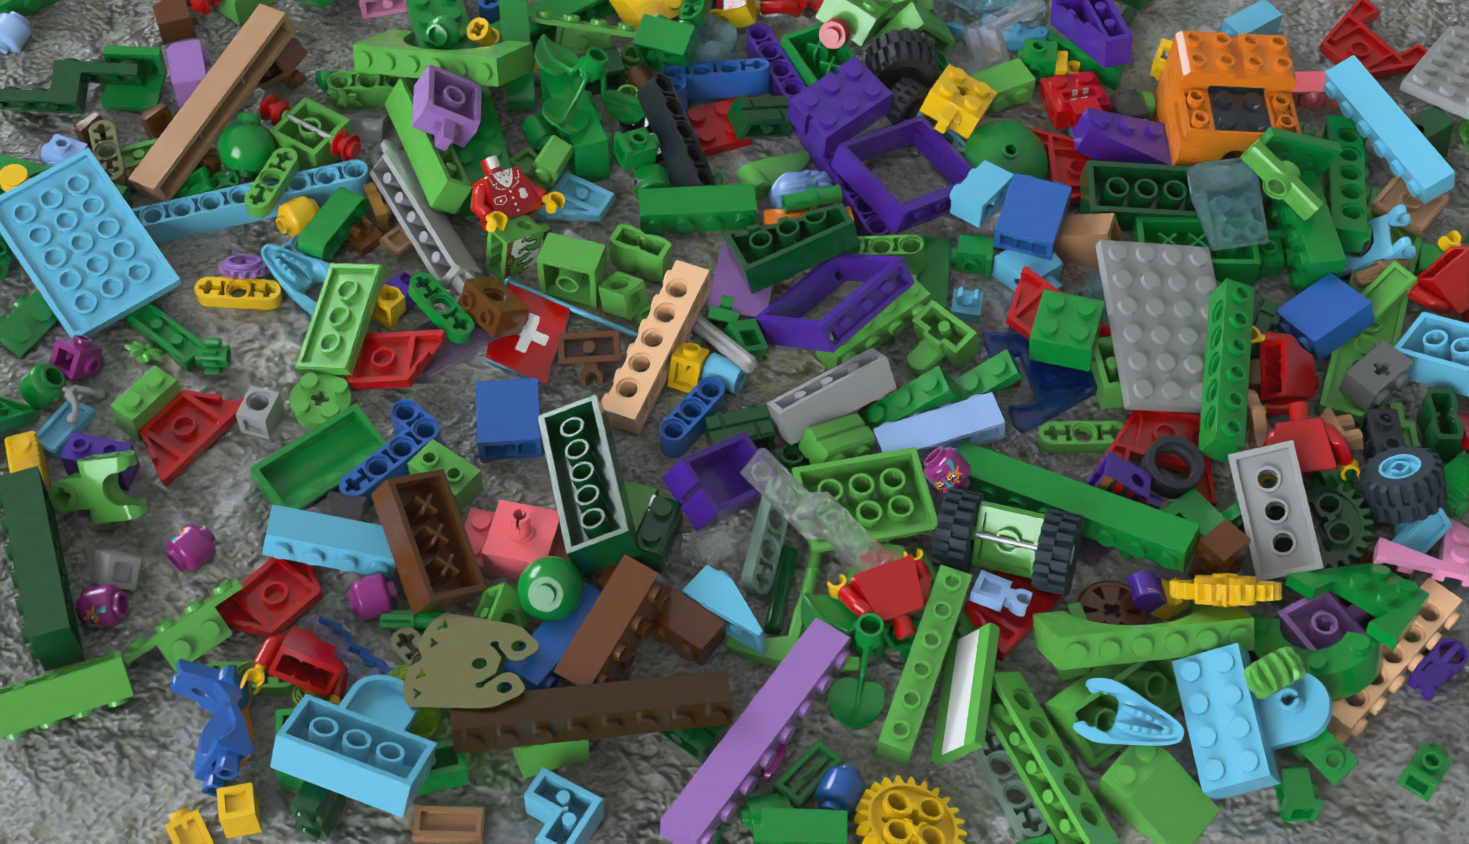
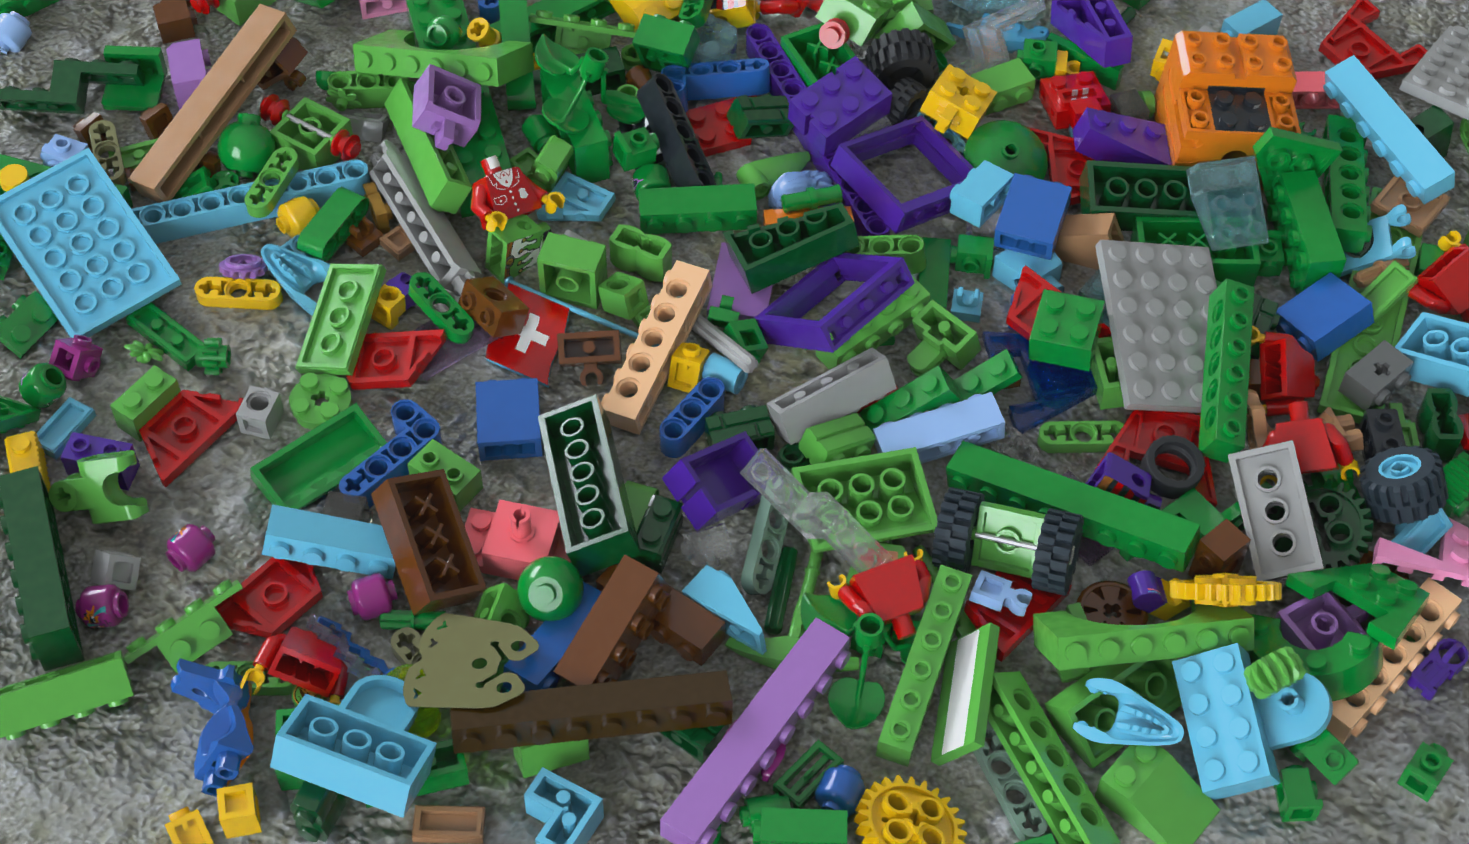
light grey piece [62,384,105,425] -> none
magenta head [924,447,971,495] -> none
bright green piece [1240,139,1323,220] -> none

